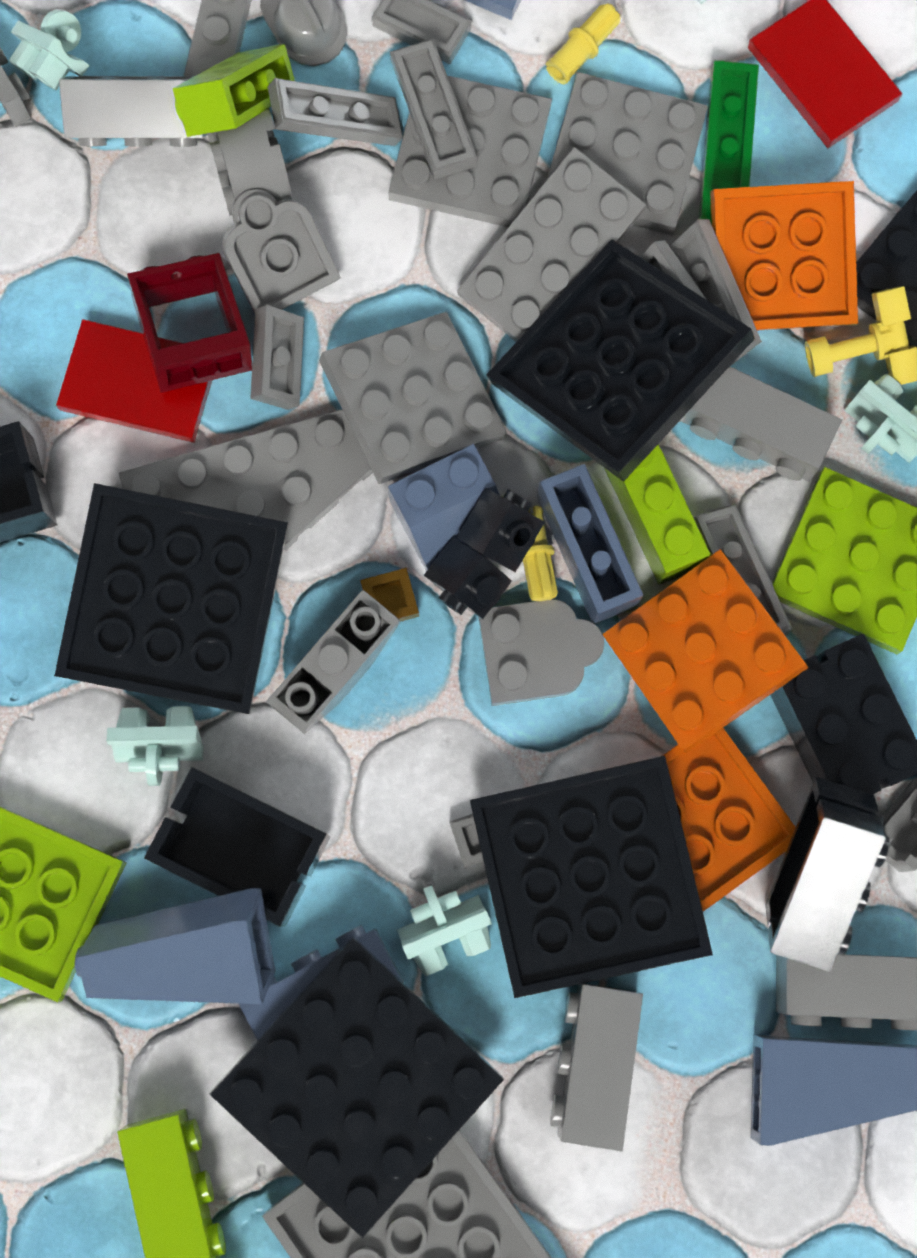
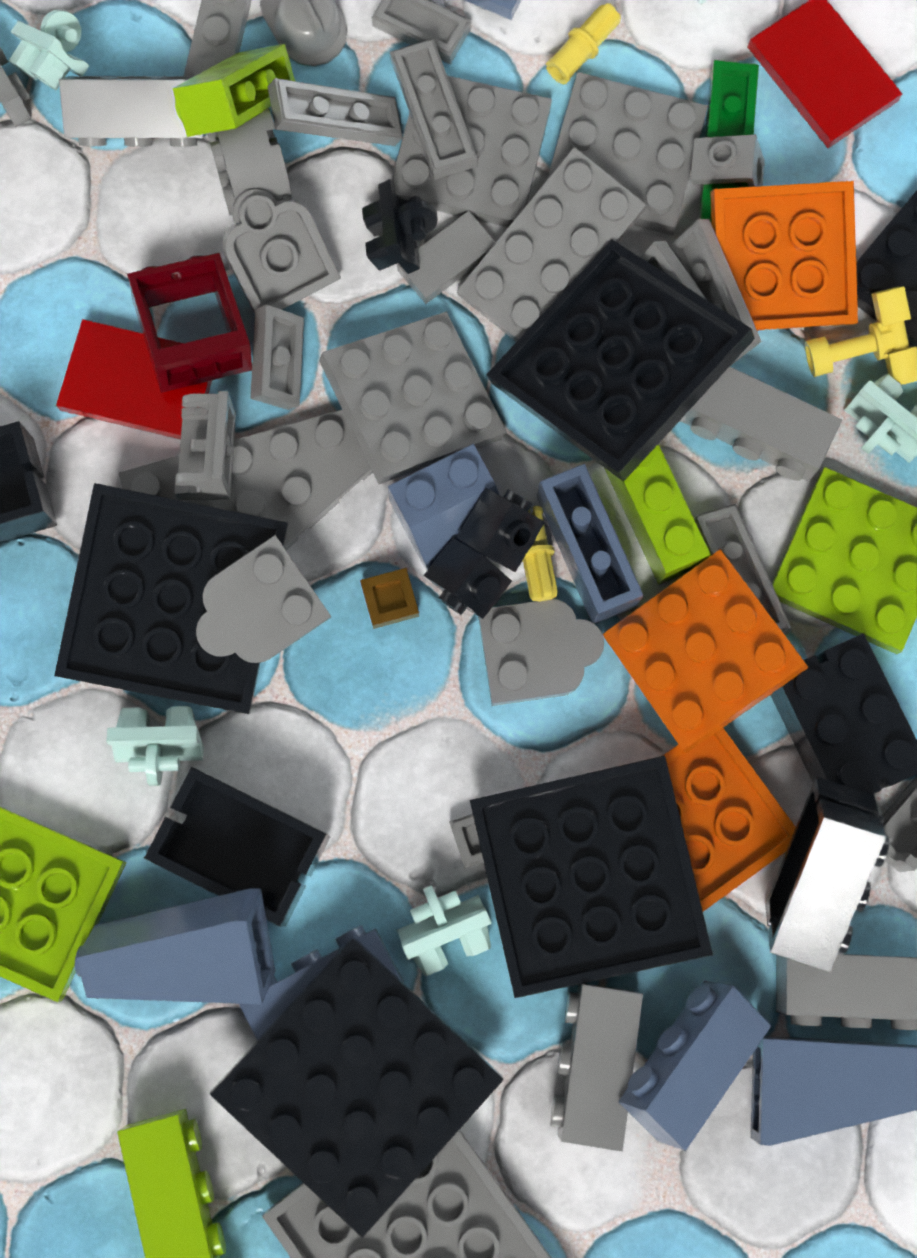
light grey slope [266,590,400,734] -> none
none -> light grey hinge [175,391,236,500]
none -> light grey plate [196,535,331,663]
none -> black hips [362,179,438,274]
none -> light grey tile [397,211,496,304]
none -> sand blue brick [618,981,771,1151]
none -> light grey bracket [690,135,765,187]

